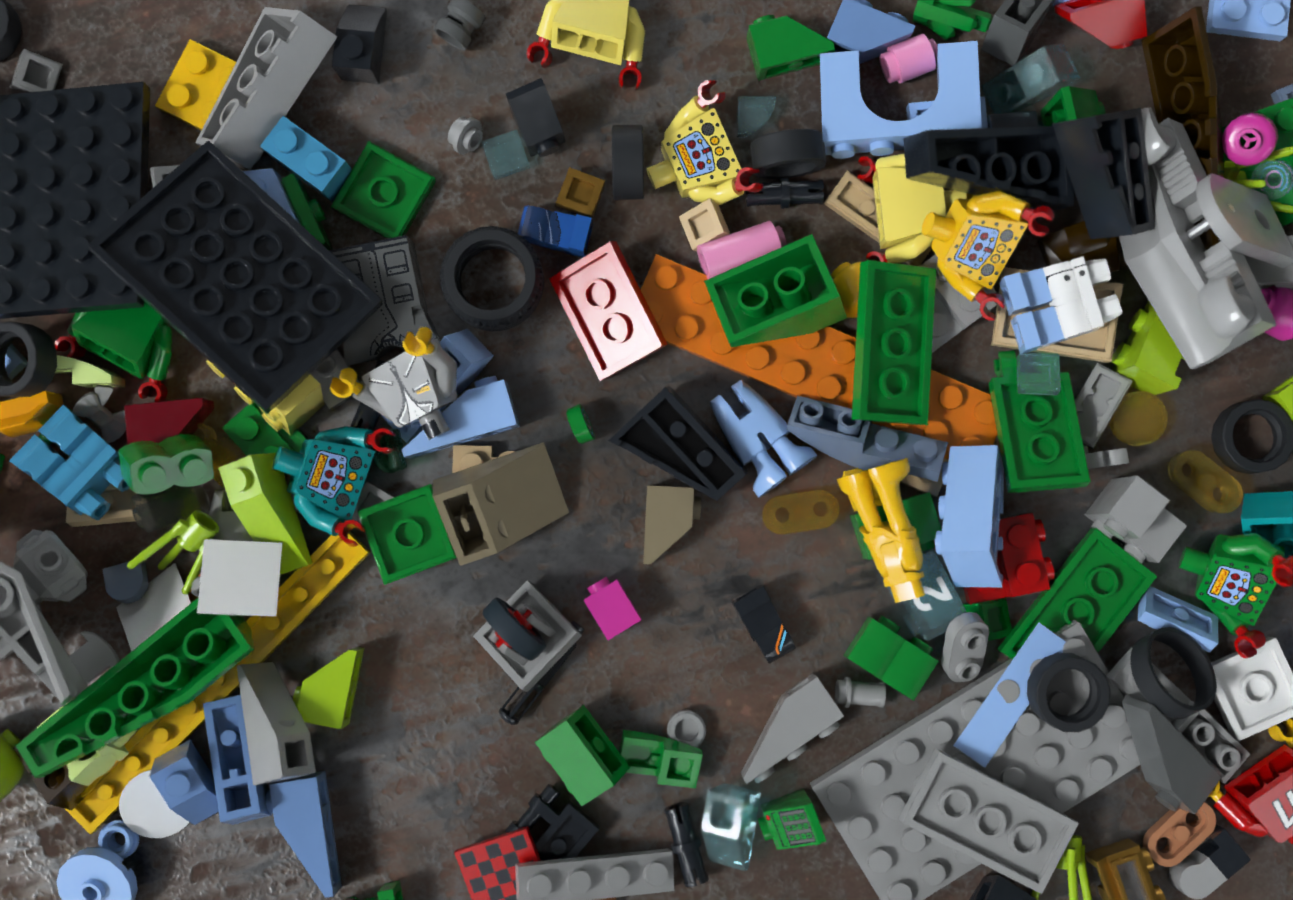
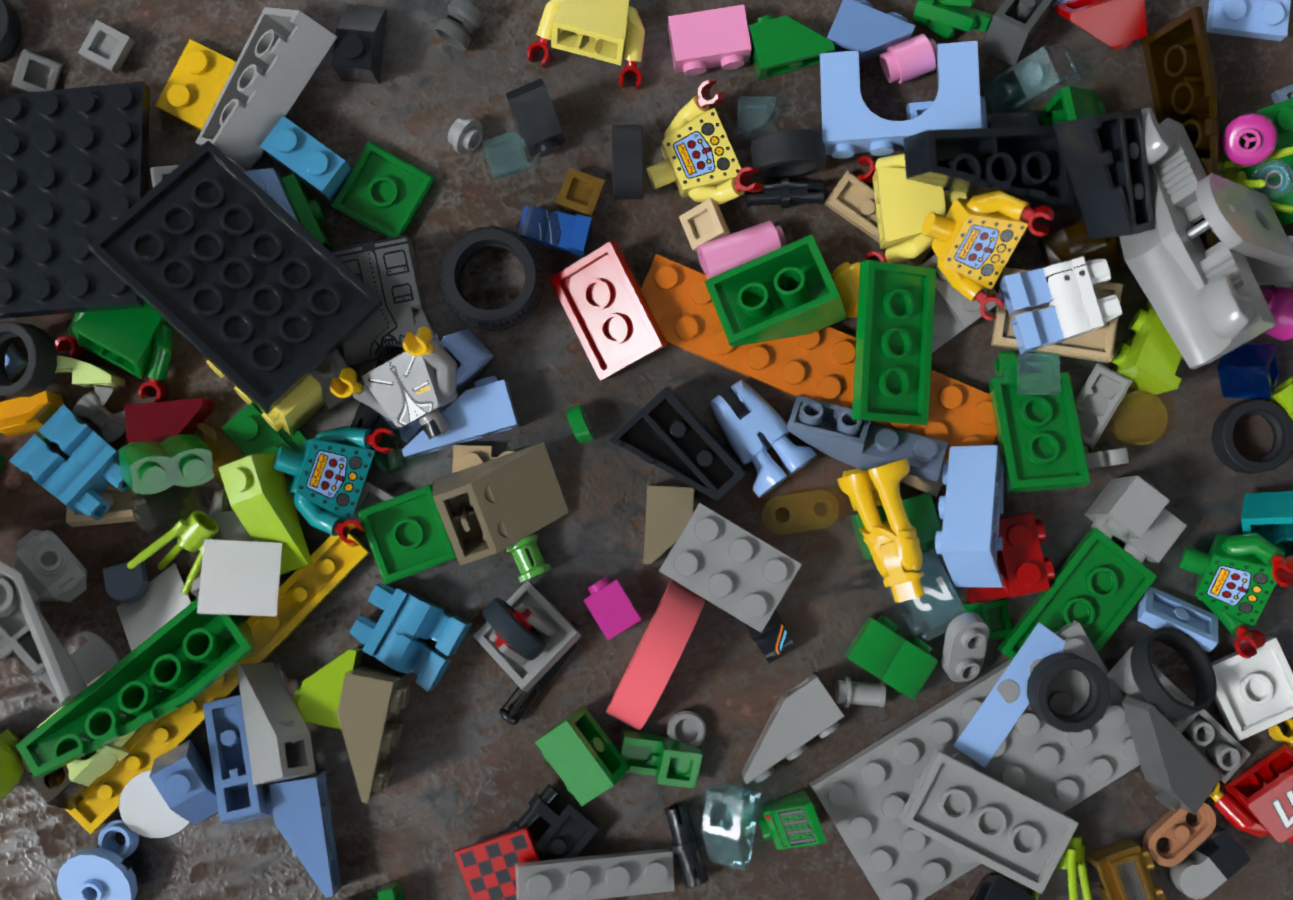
clear yellow plate [1168,450,1243,514] -> none
none -> light grey plate [78,20,135,75]
none -> dark tan slope [337,665,410,804]
none -> dark azure hips [349,583,472,692]
none -> bright green bush [506,534,552,583]
none -> coral window [605,579,706,731]
none -> light grey plate [659,503,802,633]
none -> bright pink brick [668,4,752,76]
none -> clear blue panel [1217,344,1280,399]

